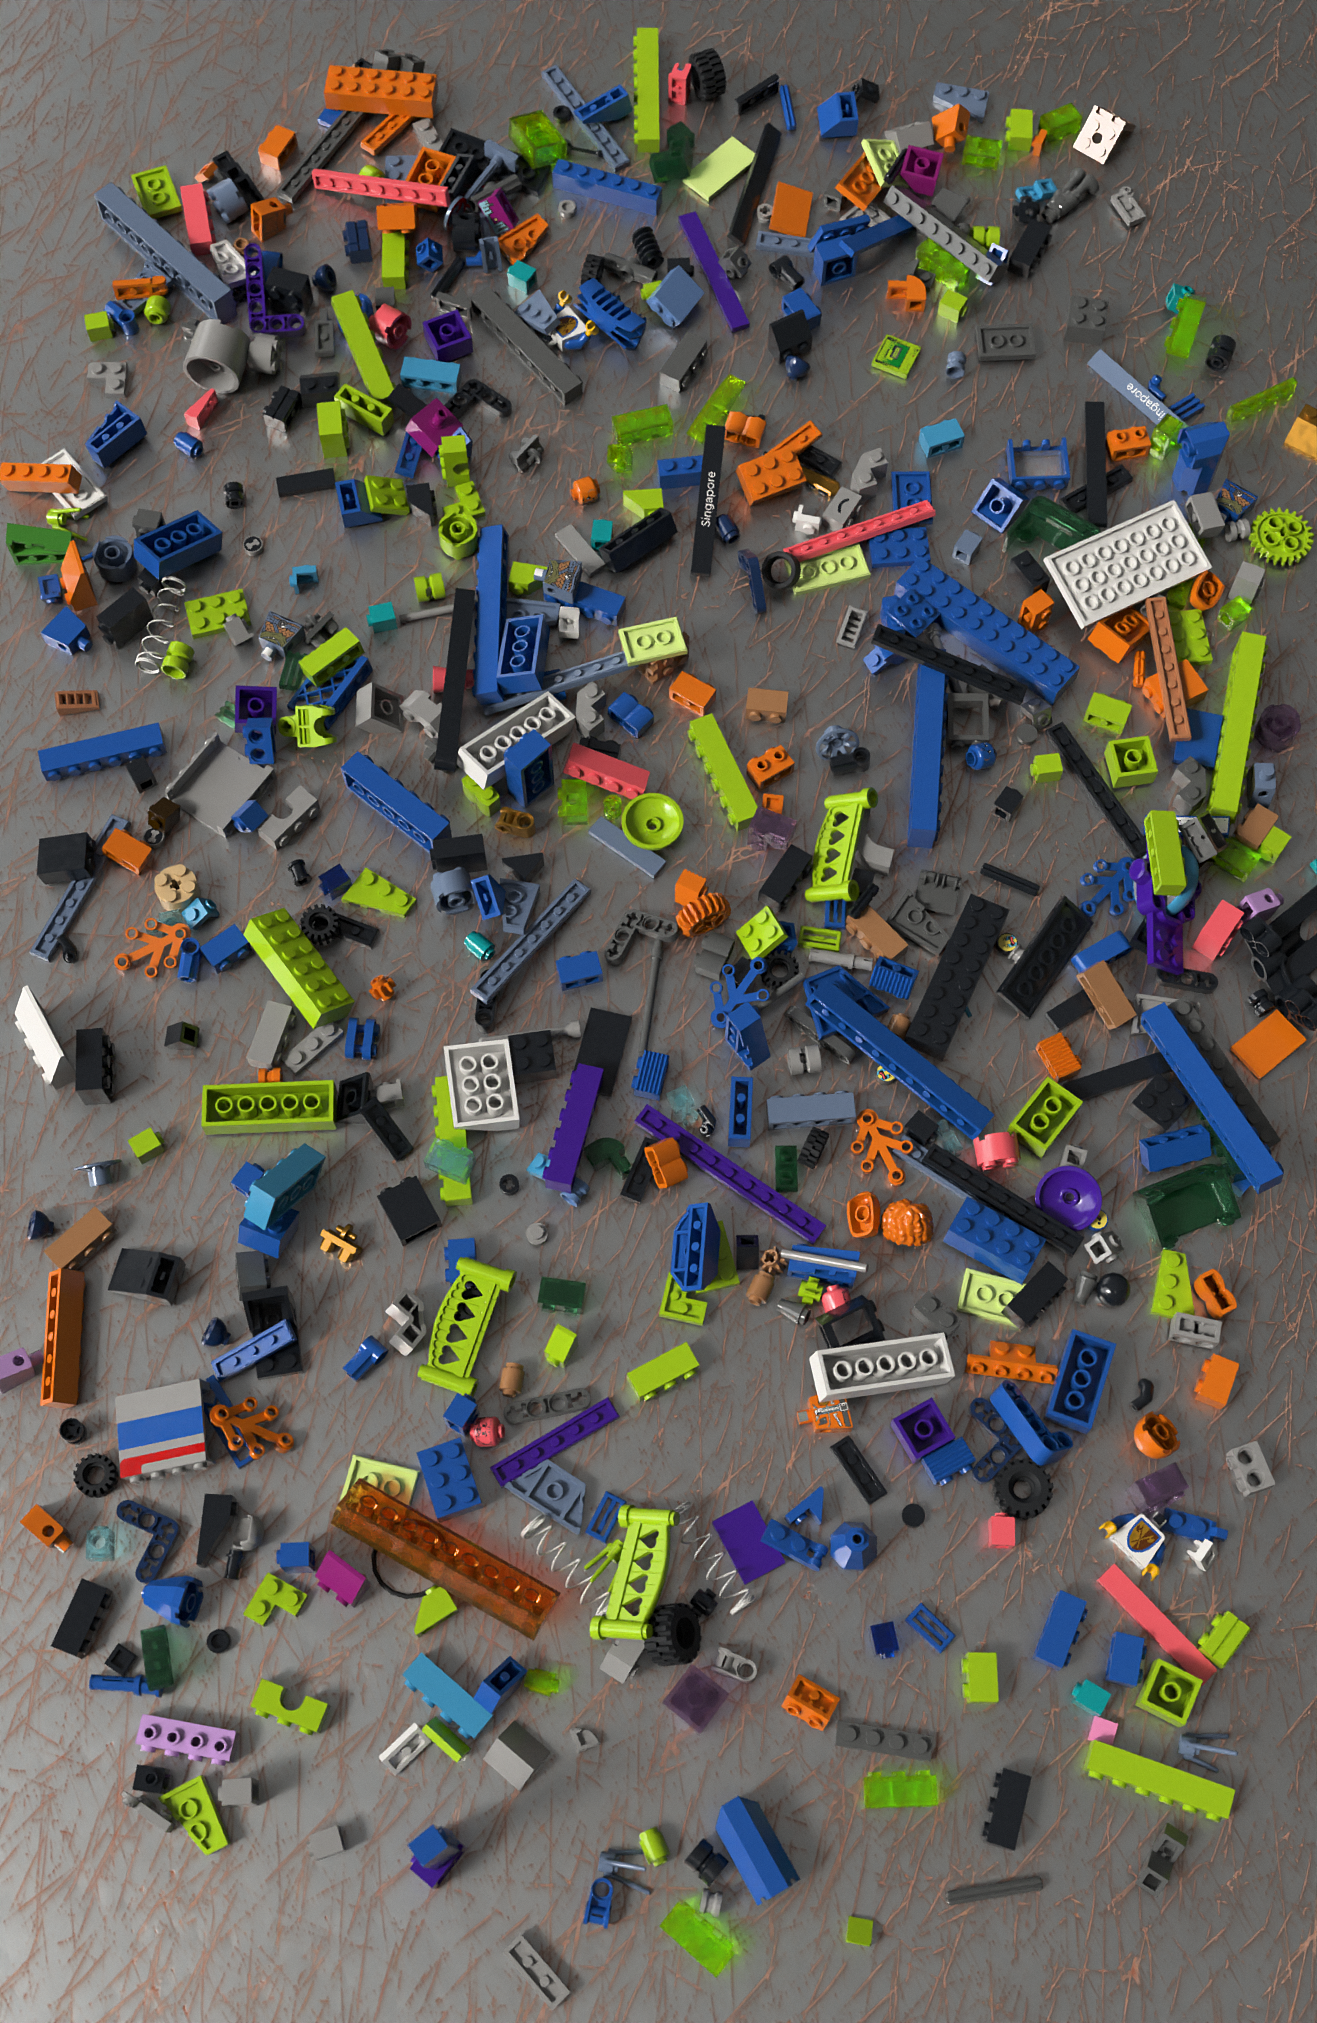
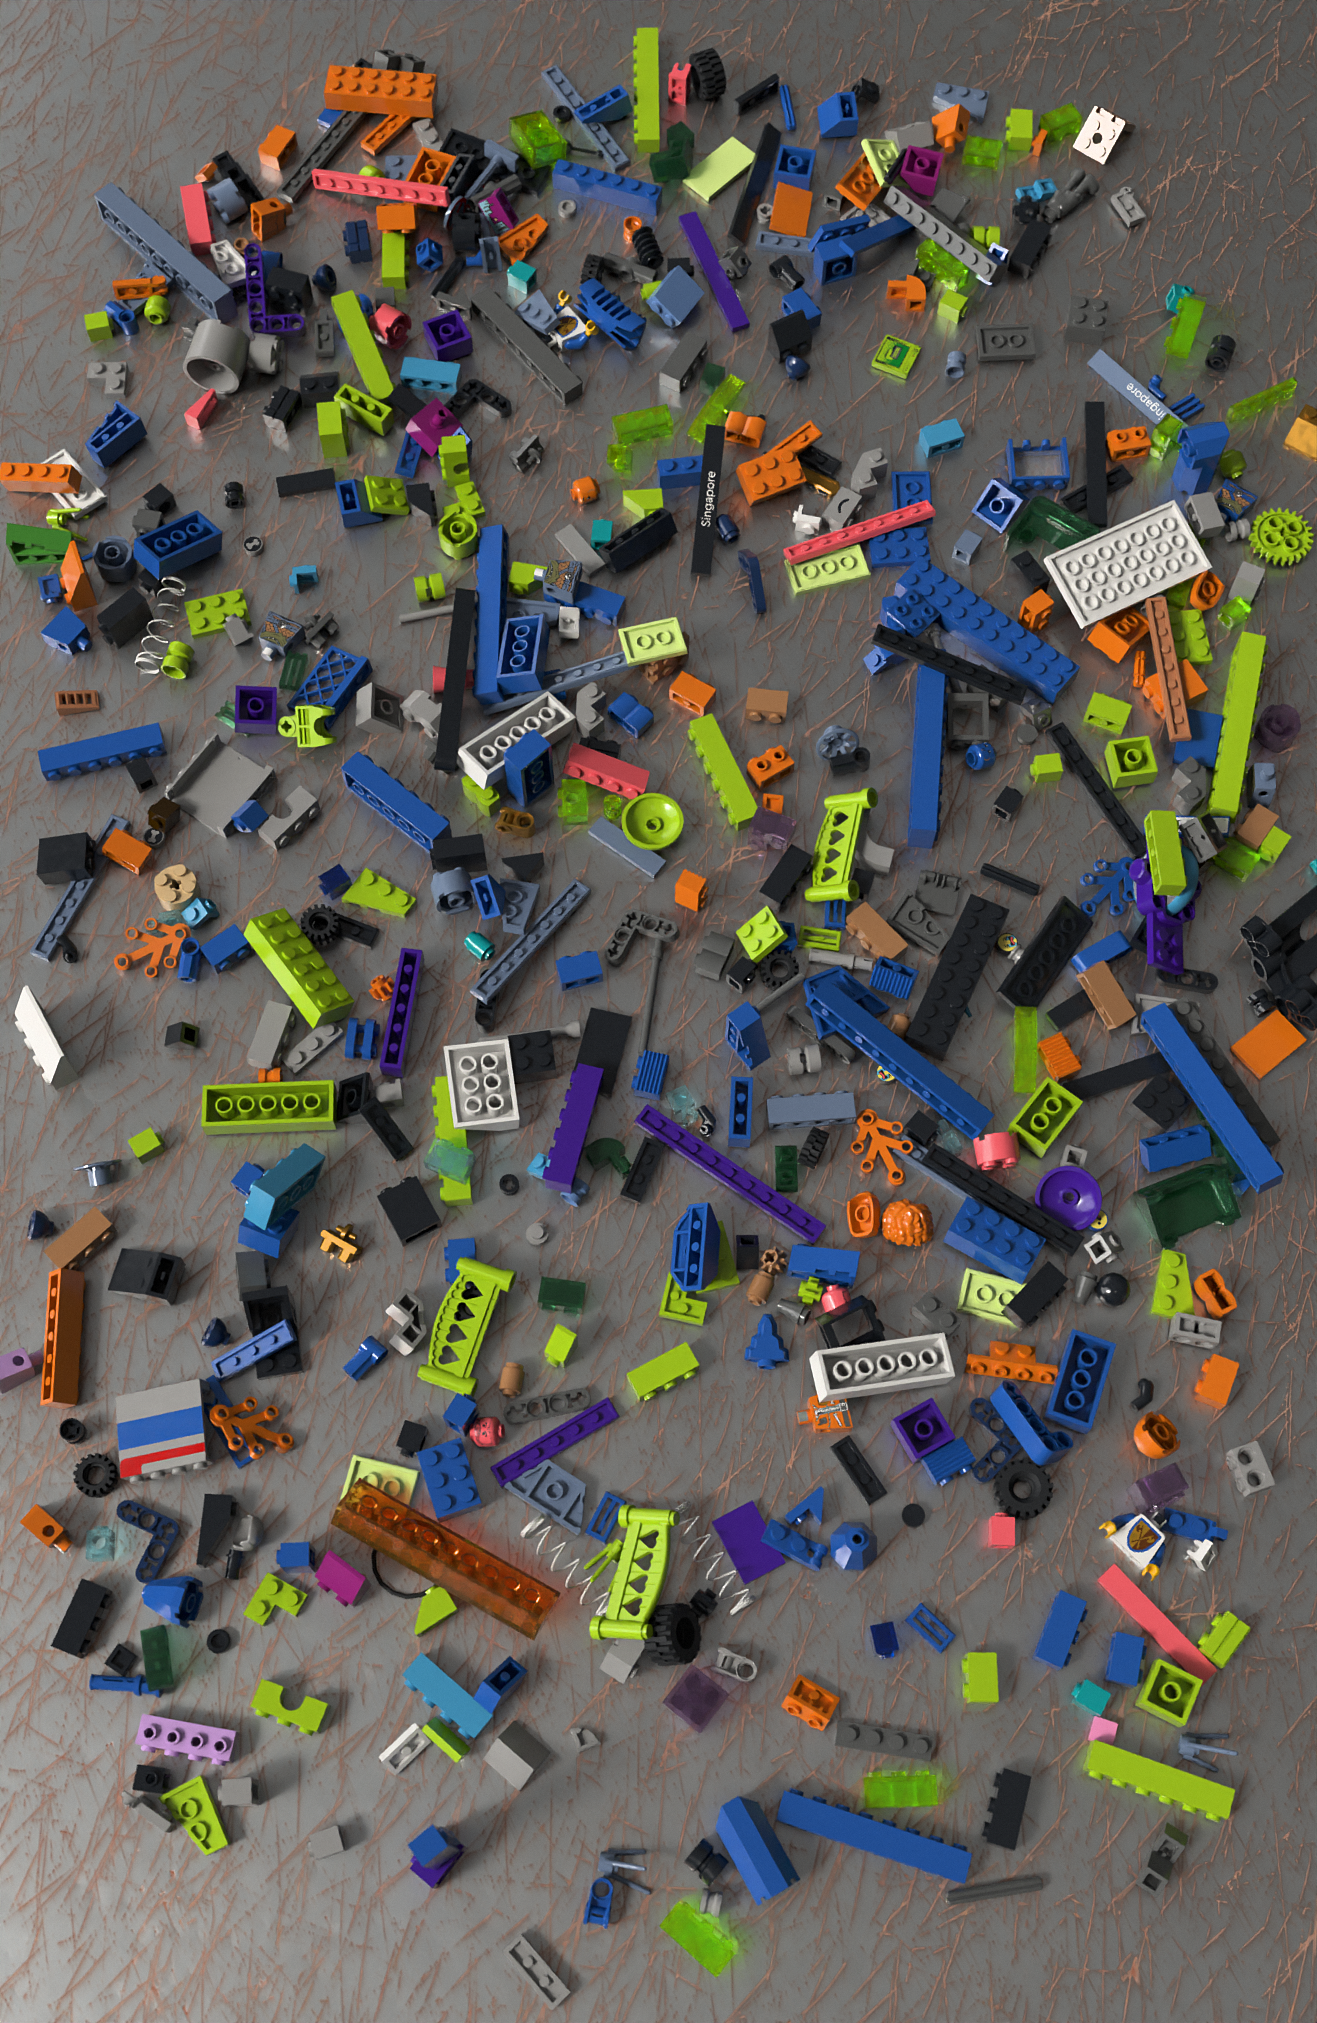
black brick [75,1028,115,1105] -> none
lime plate [131,165,183,219] -> none
blue brick [174,431,203,458] -> none
blue brick [243,718,277,764] -> none
black bush [287,859,312,887] -> none
lime brick [298,627,365,688] -> none
teal brick [366,602,398,634] -> none
clear neon green brick [523,1667,560,1697] -> none
lime brick [639,1827,671,1867] -> none
orange brick [644,1137,688,1189] -> none
orange gear [676,892,732,937] -> none
blue plant [710,957,770,1028] -> none
black tyre [761,551,801,590] -> none
light grey bar [781,1249,869,1273] -> none
light grey slope [836,605,868,649] -> none
lime slope [845,1916,873,1947] -> none
black axle [848,883,879,919] -> none
coral brick [1192,899,1244,961] -> none
lavender torso [1236,888,1284,926] -> none
none -> black brick [142,483,176,516]
none -> dark purple brick [379,948,425,1078]
none -> black brick [396,1420,429,1458]
none -> orange wheel [624,216,642,243]
none -> clear green brick [700,362,725,397]
none -> blue rock [744,1314,789,1370]
none -> blue brick [773,145,816,191]
none -> blue brick [775,1788,972,1884]
none -> clear neon green slope [1013,1006,1037,1093]
none -> lime head [1219,449,1247,480]

